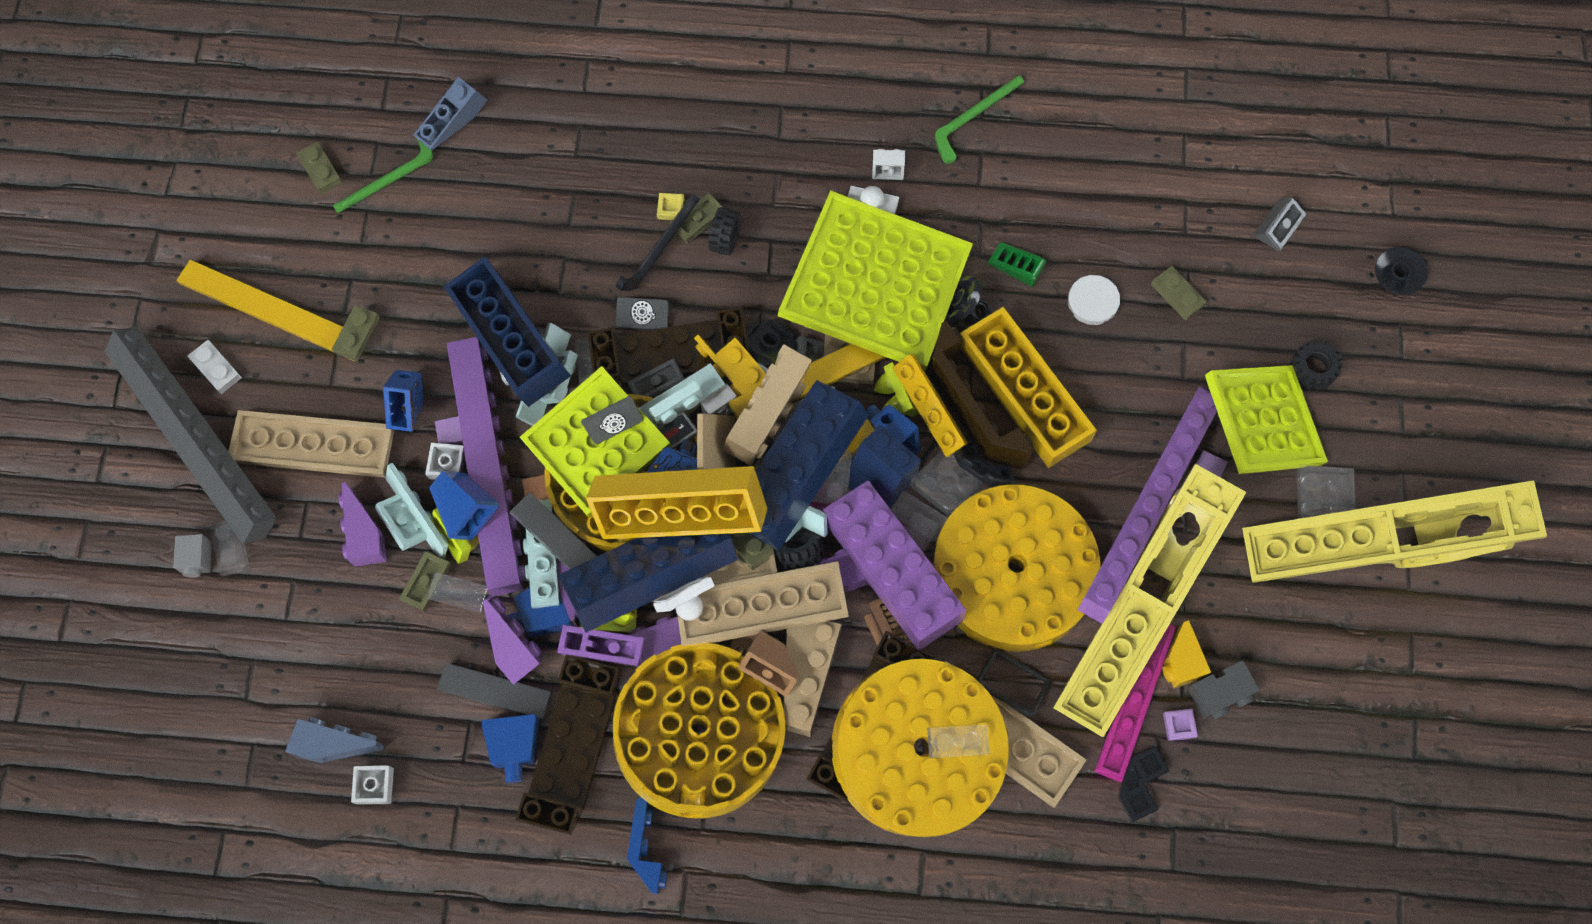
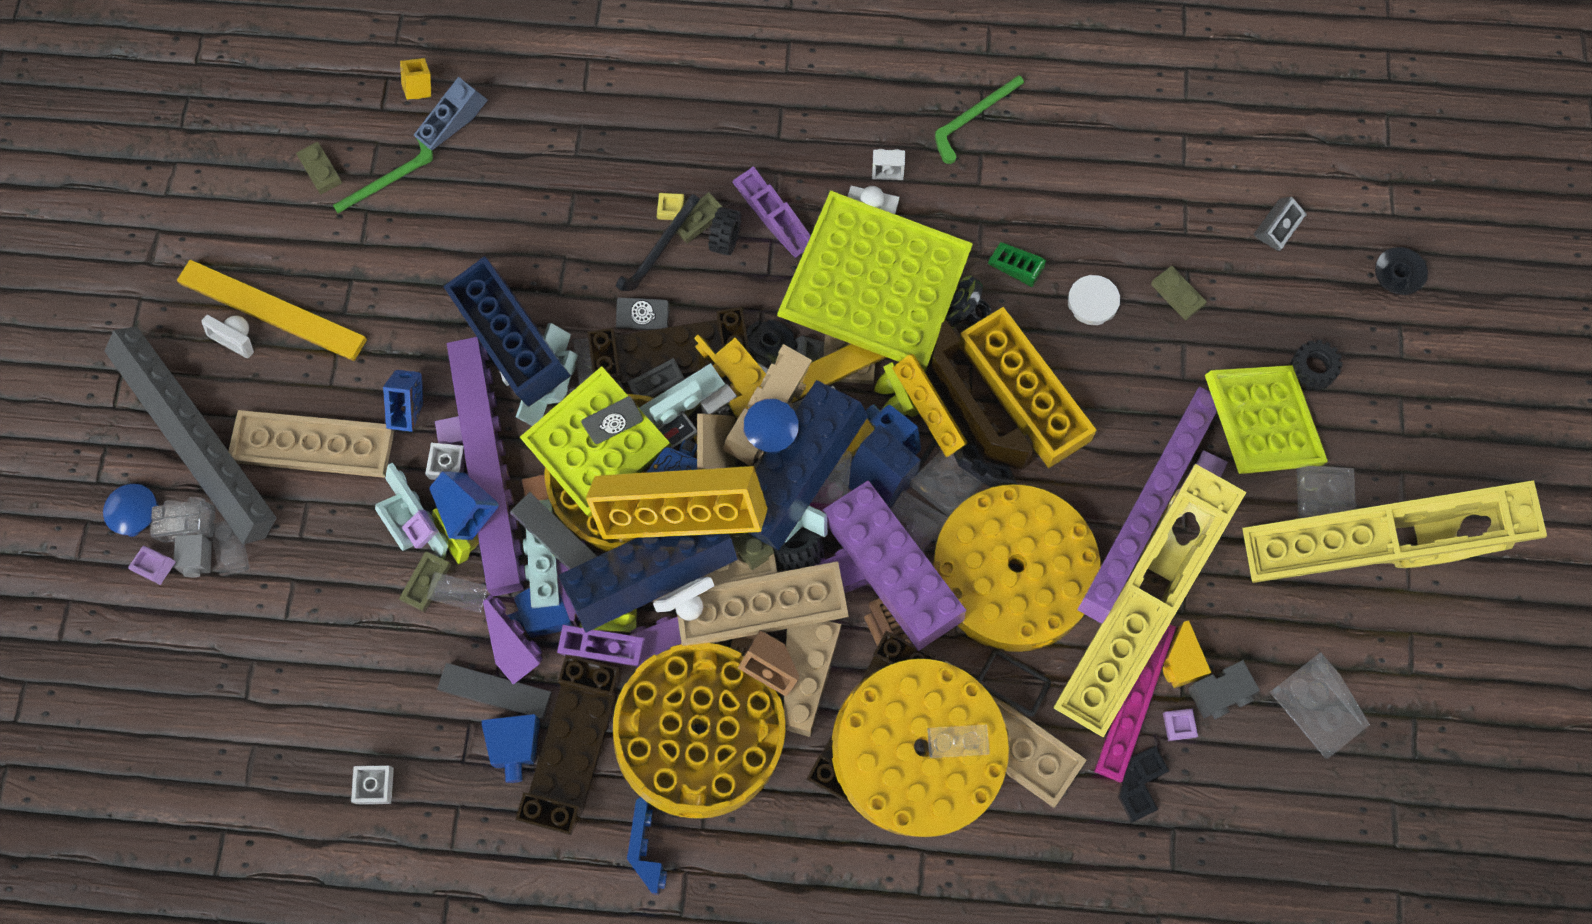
white plate [188,340,242,394] -> none
sand blue slope [285,717,384,763] -> none
olive plate [331,305,380,362] -> none
medium lavender slope [338,482,387,567] -> none
none -> blue dish [103,484,159,537]
none -> lavender tile [128,546,176,585]
none -> clear brick [150,497,216,543]
none -> white tile [202,315,254,358]
none -> yellow brick [400,58,431,100]
none -> lavender tile [402,510,439,548]
none -> medium lavender slope [732,166,811,258]
none -> blue dish [743,399,799,454]
none -> clear slope [1270,652,1370,759]

